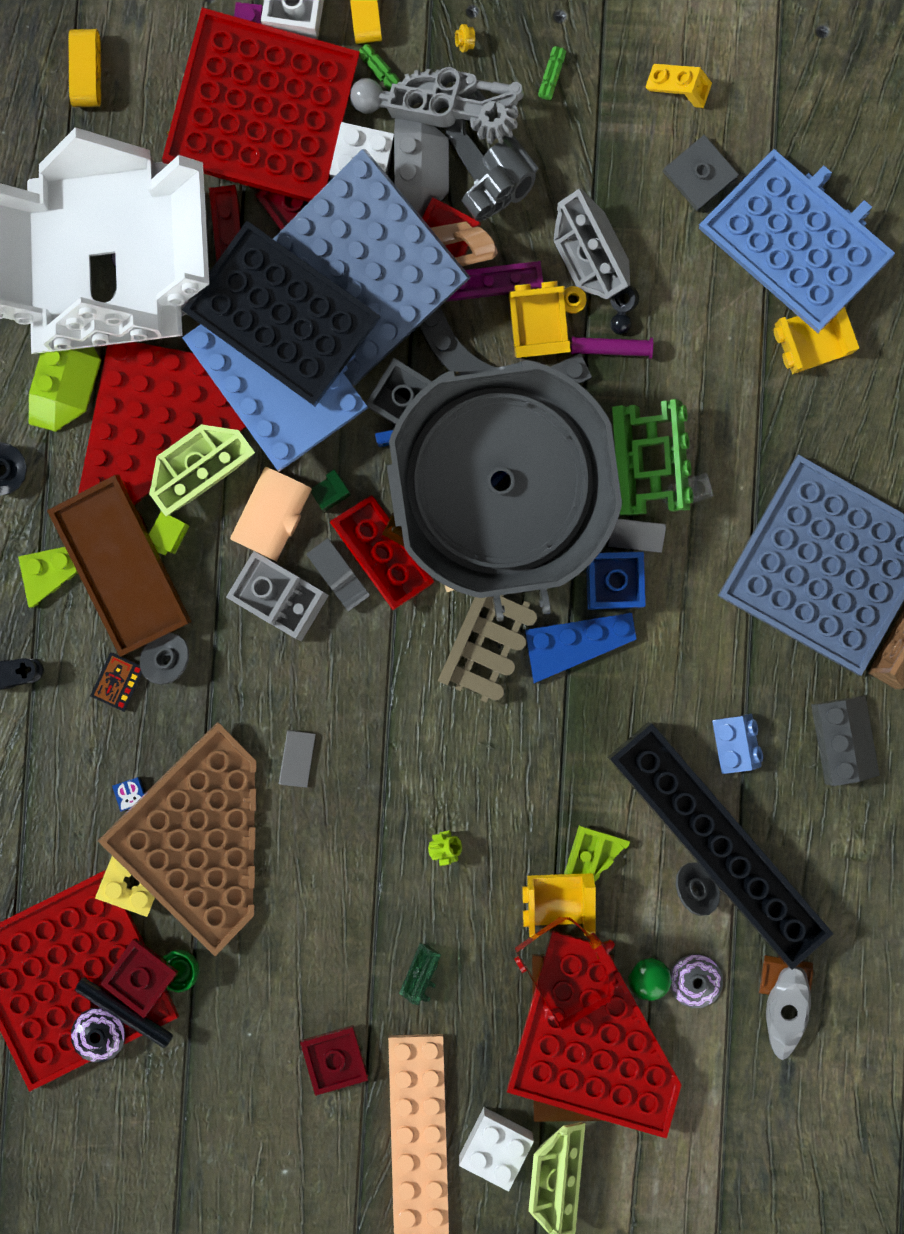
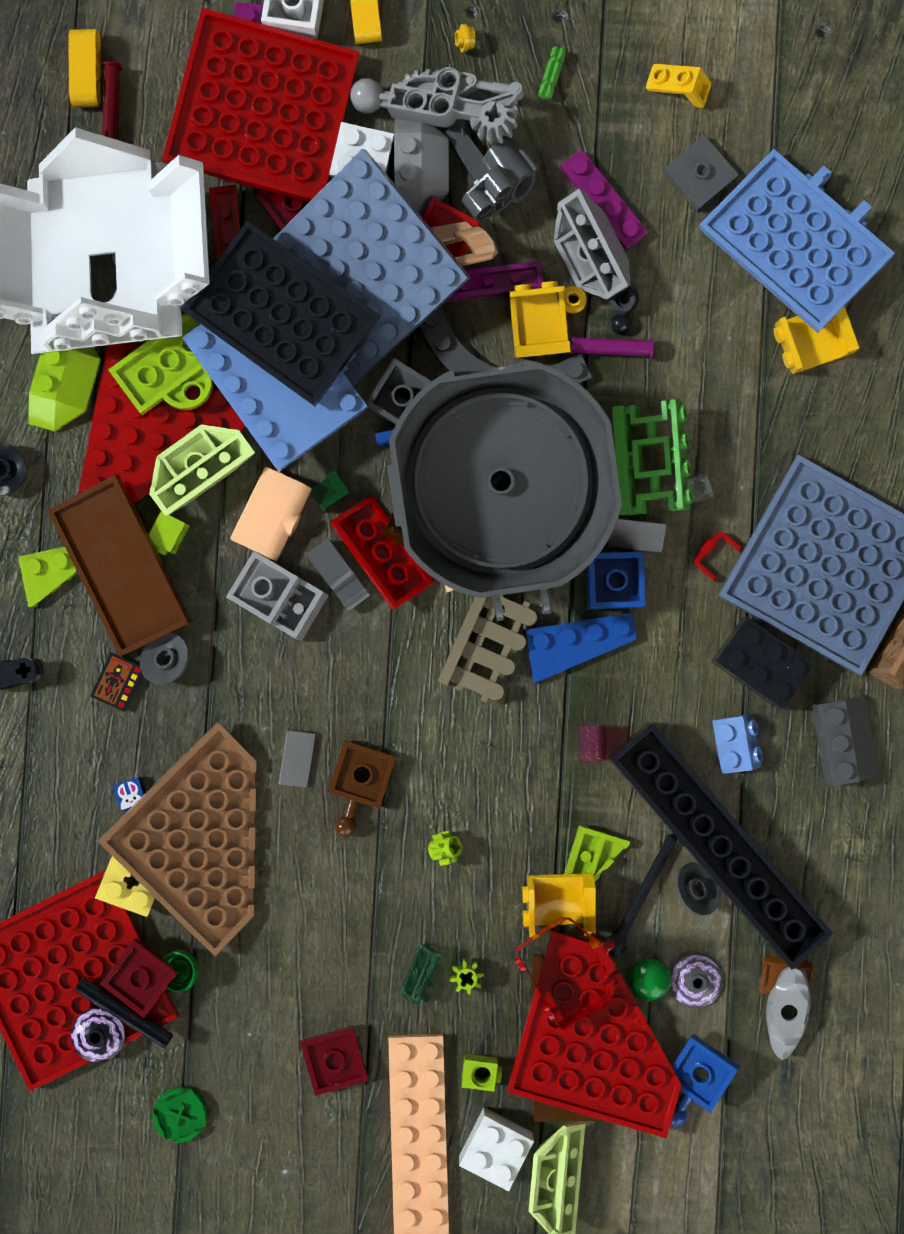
bright green axle [359,44,400,91] -> none
none -> dark red pin [101,61,123,140]
none -> lime plate [109,313,213,415]
none -> green tile [152,1085,208,1143]
none -> reddish brown plate [328,740,396,837]
none -> lime gear [450,959,484,995]
none -> lime brick [461,1053,502,1092]
none -> magenta plate [560,149,648,251]
none -> clear pink piece [577,725,607,761]
none -> black piece [605,834,677,956]
none -> blue plate [671,1033,740,1127]
none -> red piece [693,532,743,582]
none -> black brick [711,617,815,709]

